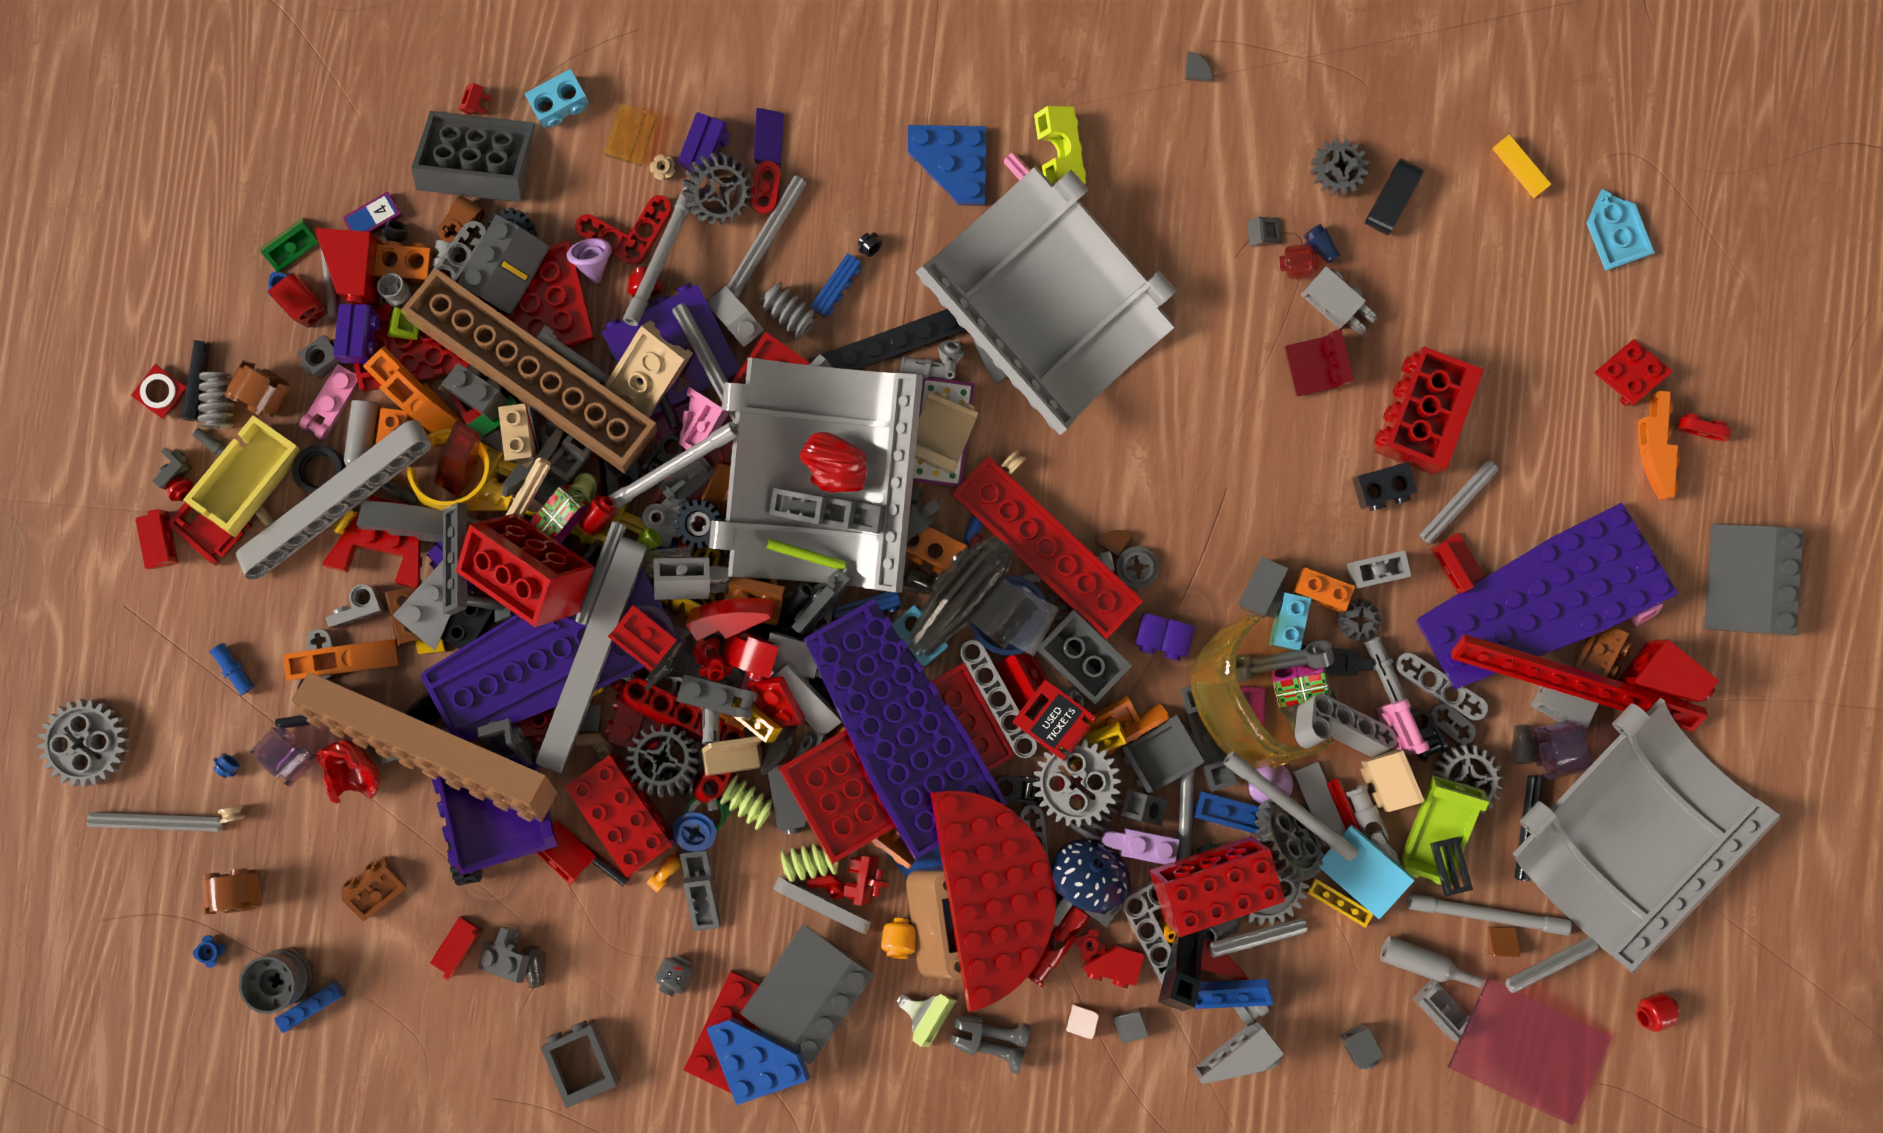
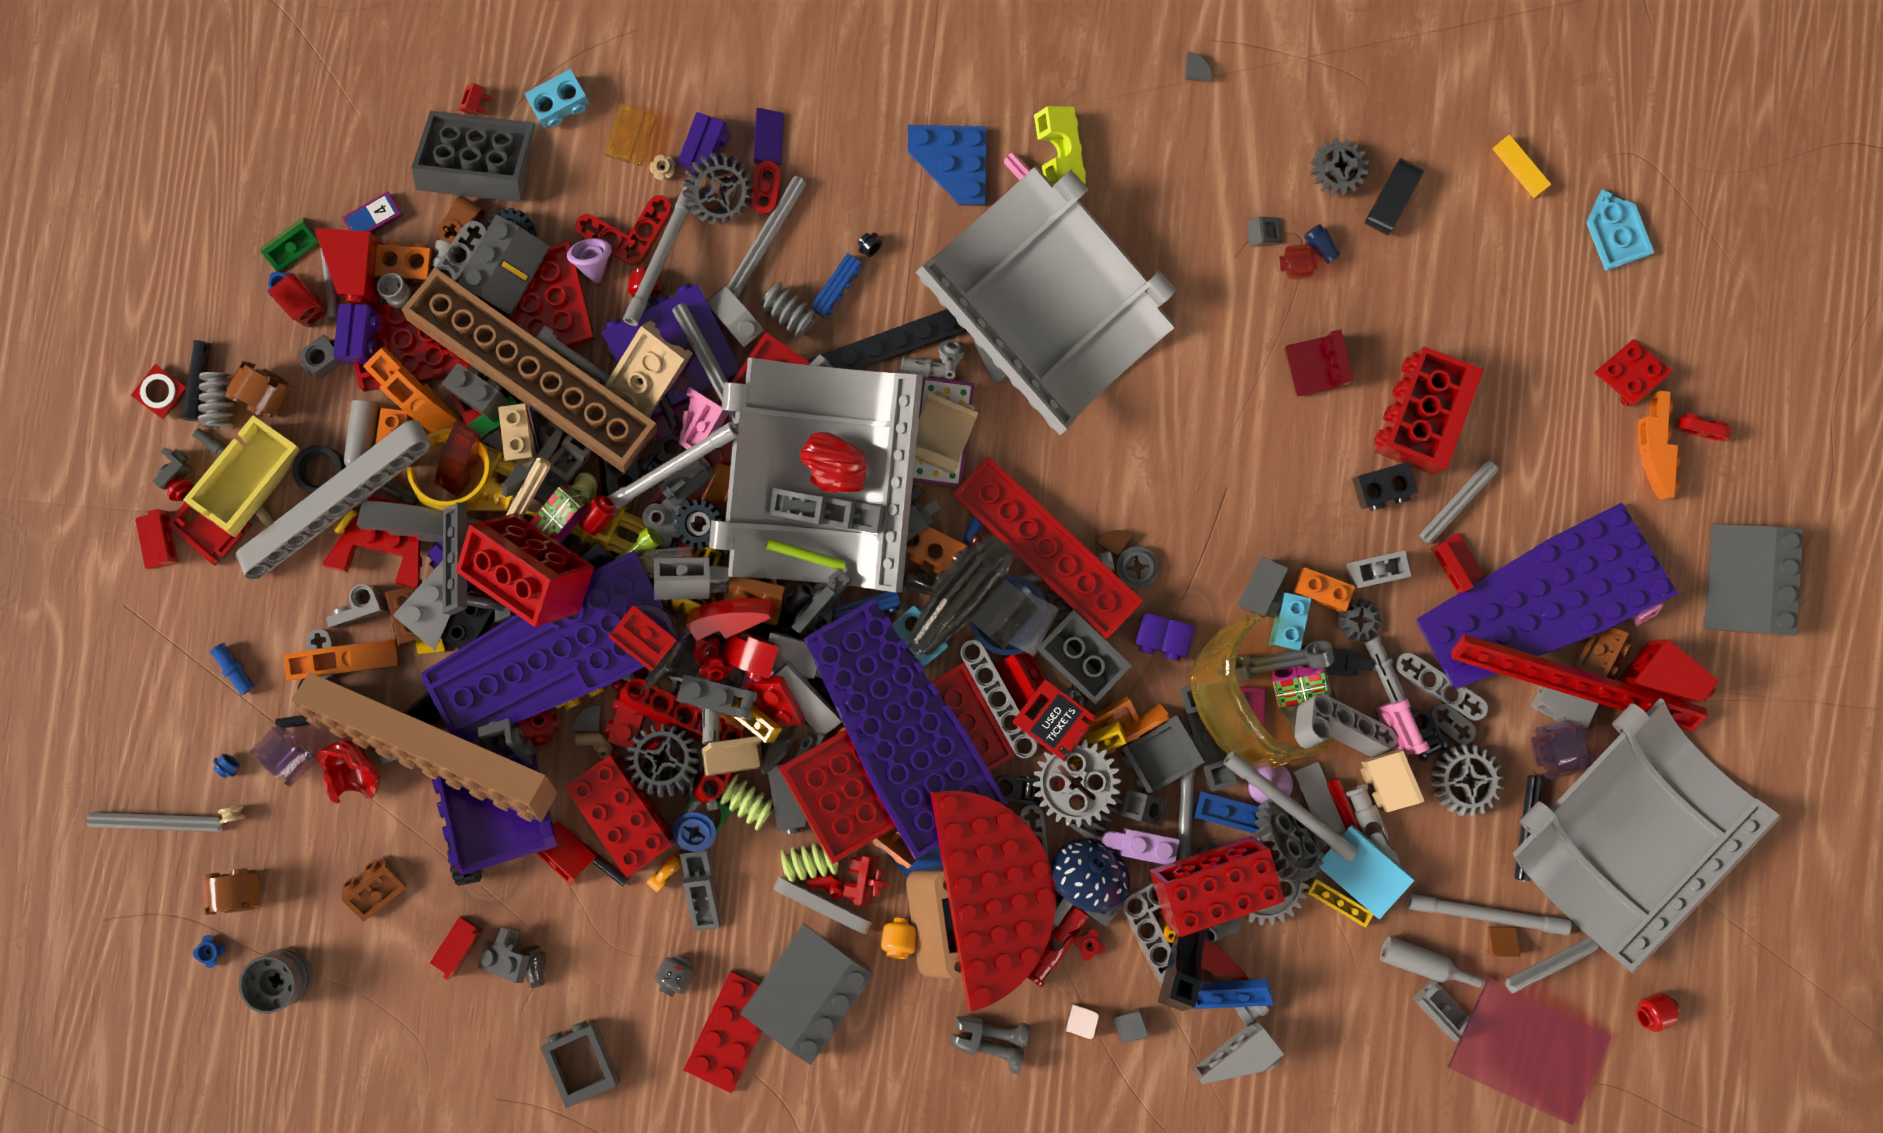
light grey gear [37,699,130,787] -> none
blue piece [274,980,346,1033] -> none
bright pink plate [299,364,358,441] -> none
black plate [382,220,408,243] -> none
lime slope [387,307,419,340] -> none
light grey beam [536,536,649,774] -> none
light grey axle [576,521,626,625] -> none
blue plate [706,1017,811,1105] -> none
yellowish green piece [897,993,957,1047] -> none
tan bush [1001,449,1027,475] -> none
red slope [1082,944,1145,988] -> none
light grey axle [1208,918,1308,958] -> none
light grey hinge [1301,266,1377,335] -> none
dark grey brick [1339,1023,1384,1070] -> none
lime panel [1400,775,1489,886] -> none
black tile [1430,837,1473,896] -> none
clear smoke cone [1511,725,1538,764] -> none

